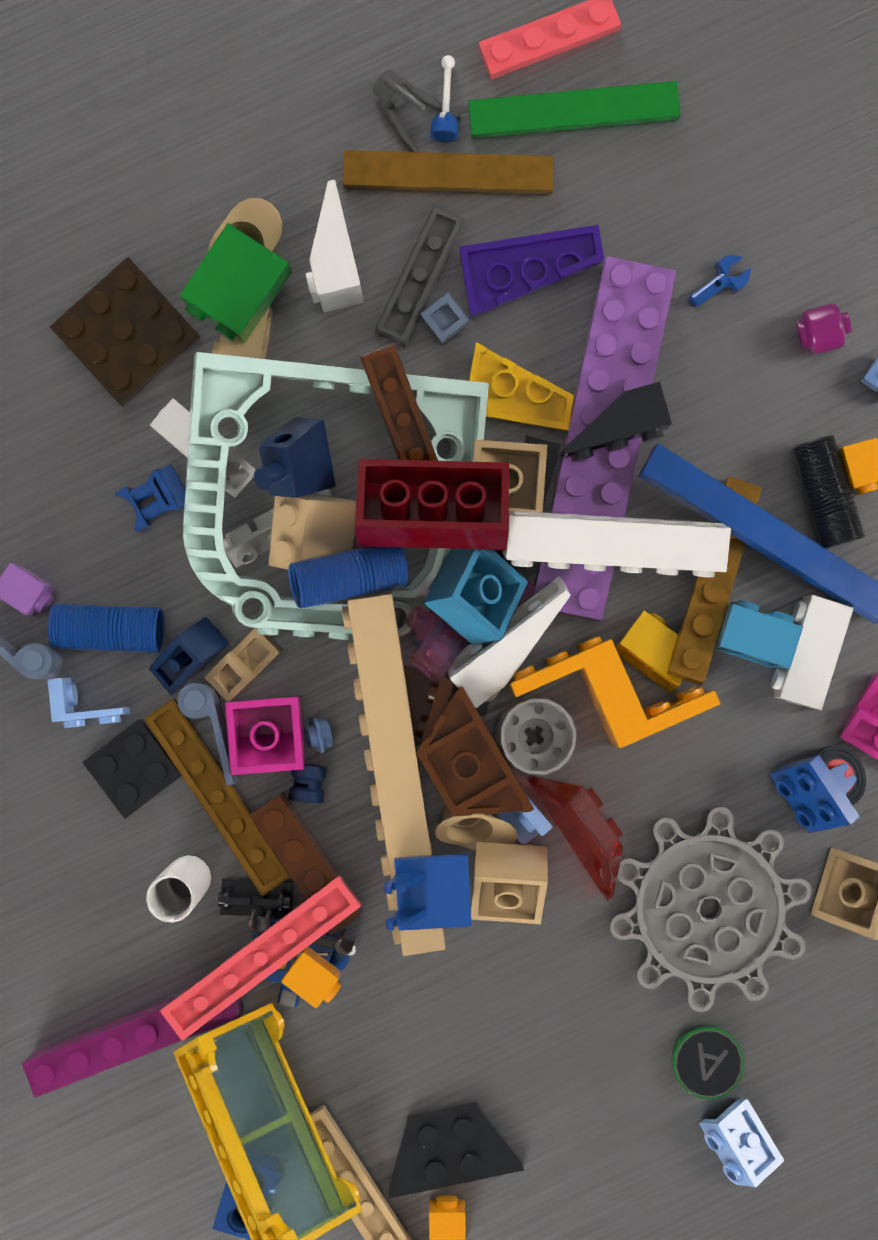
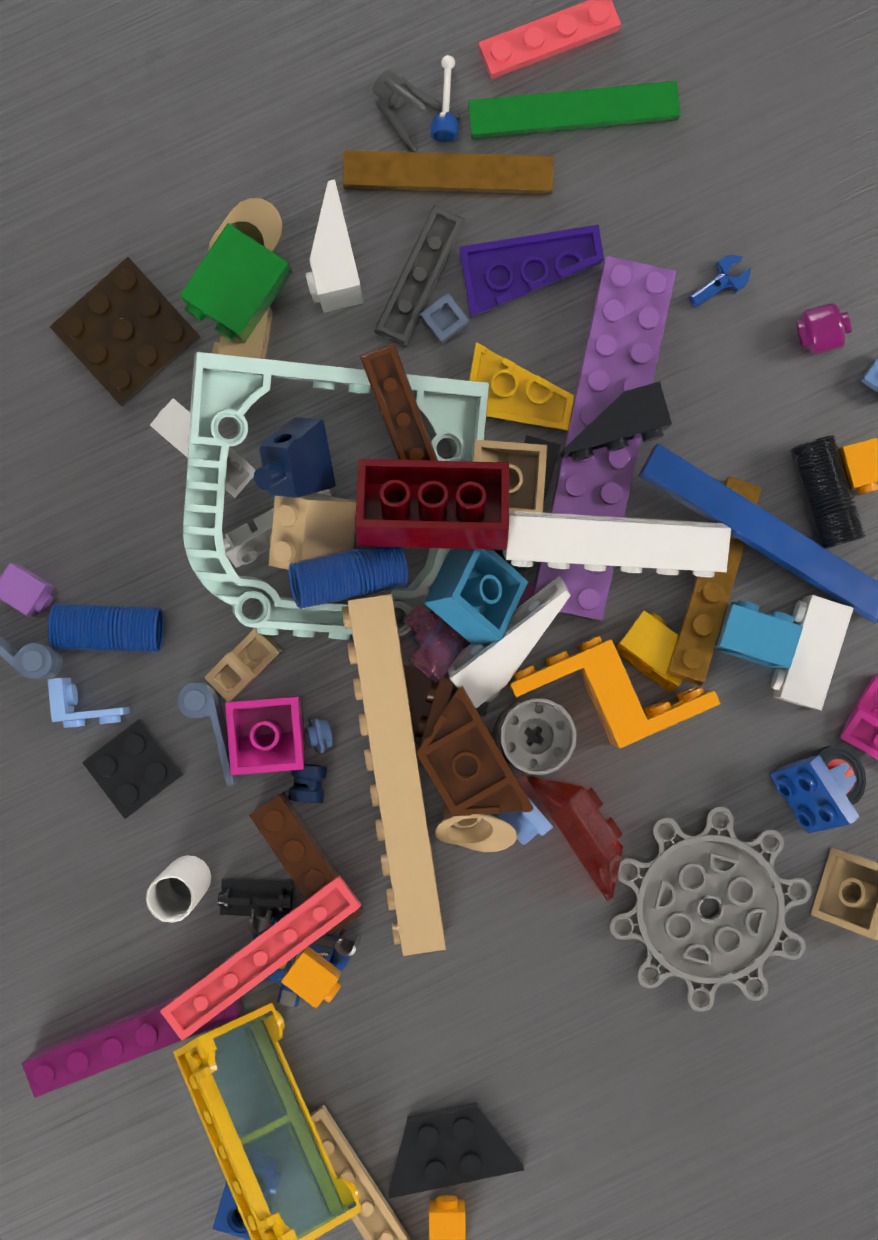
blue piece [115,464,186,532] -> none
pearl gold tile [144,699,290,896] -> none
dark blue slope [148,617,229,695] -> none
blue plate [384,853,472,931] -> none
tan slope [471,842,548,924] -> none
black tile [671,1025,744,1099] -> none
light blue bracket [699,1098,784,1188] -> none

